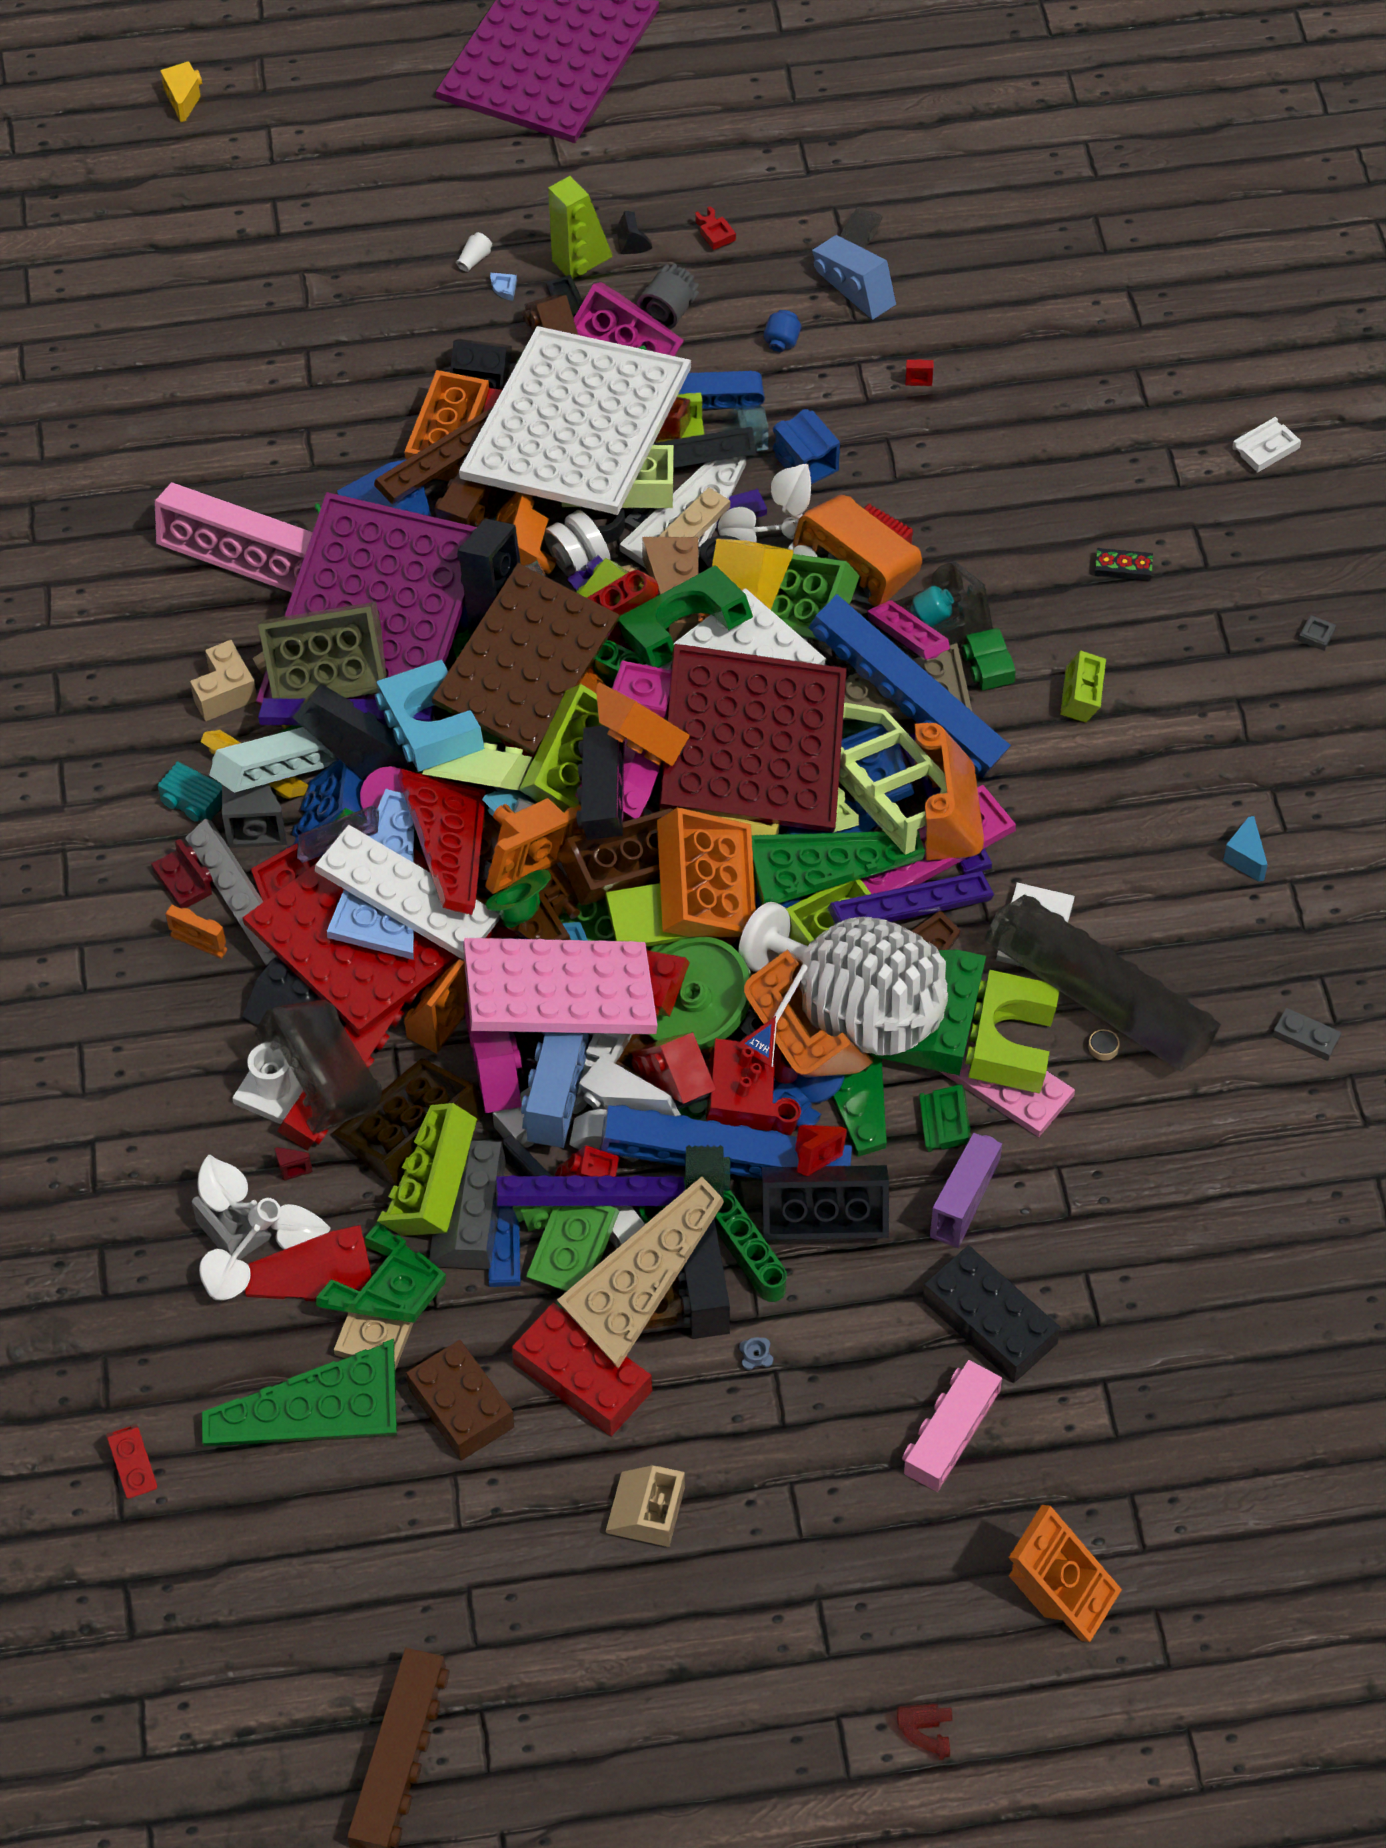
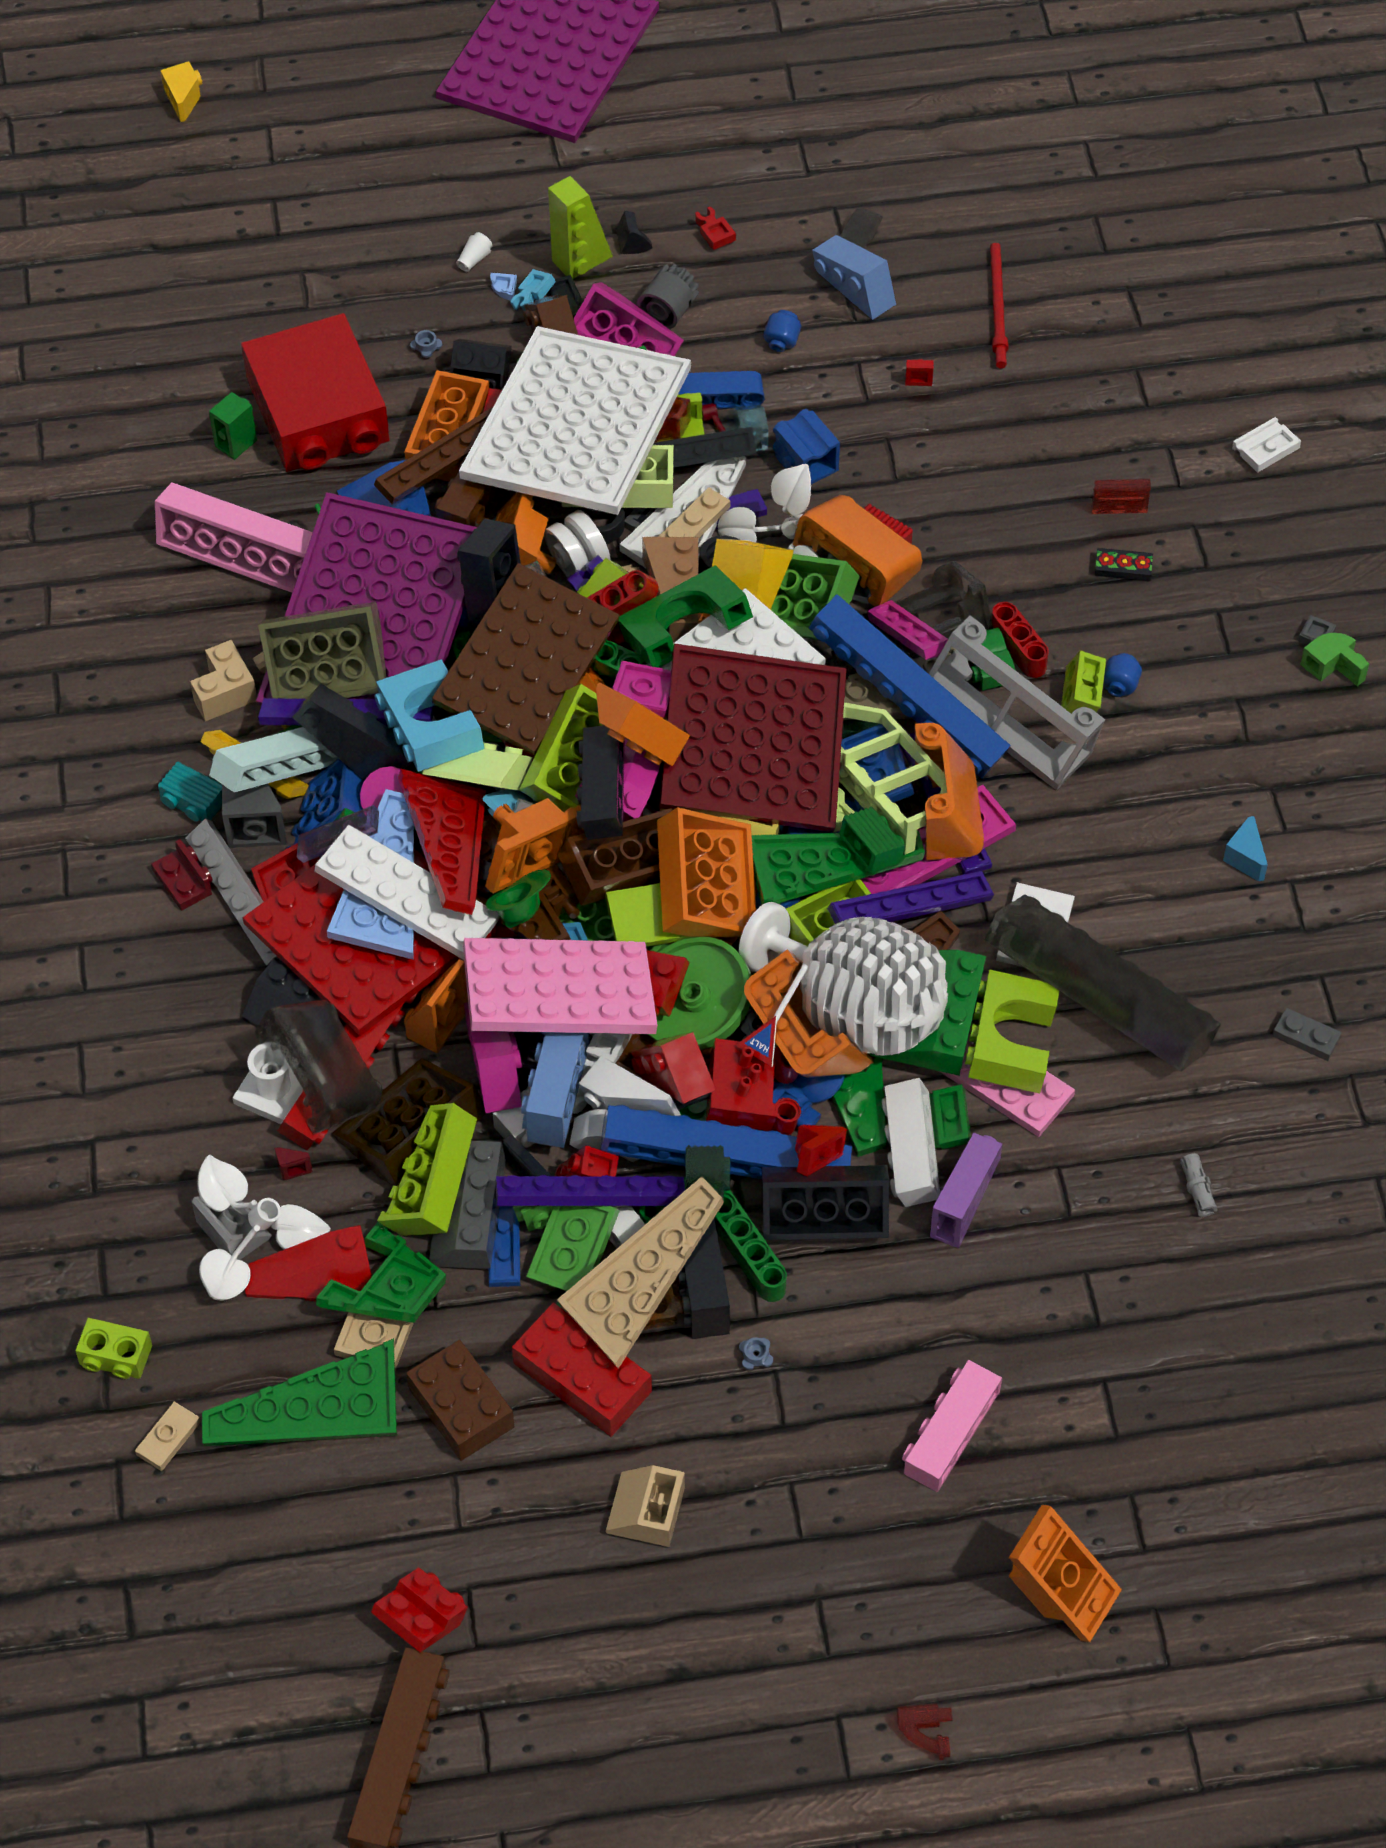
red bracket [106,1424,157,1498] -> none
orange plate [165,904,228,959] -> none
teal head [910,586,954,627] -> none
black brick [923,1245,1061,1383] -> none
tile [1088,1029,1119,1061] -> none
none -> lime brick [76,1318,152,1379]
none -> tan plate [135,1401,201,1471]
none -> green brick [209,392,257,460]
none -> red brick [241,313,390,472]
none -> red plate [371,1567,468,1653]
none -> sand blue plate [410,330,442,358]
none -> medium azure plate [510,269,556,311]
none -> dark red hand [702,403,726,432]
none -> green brick [839,806,905,873]
none -> white brick [882,1078,940,1207]
none -> light grey windscreen [929,615,1105,791]
none -> red bar [990,243,1009,368]
none -> red beam [991,602,1049,678]
none -> clear red plate [1091,479,1151,514]
none -> blue head [1103,653,1142,697]
none -> light grey pin [1180,1153,1218,1217]
none -> bright green brick [1300,633,1369,687]

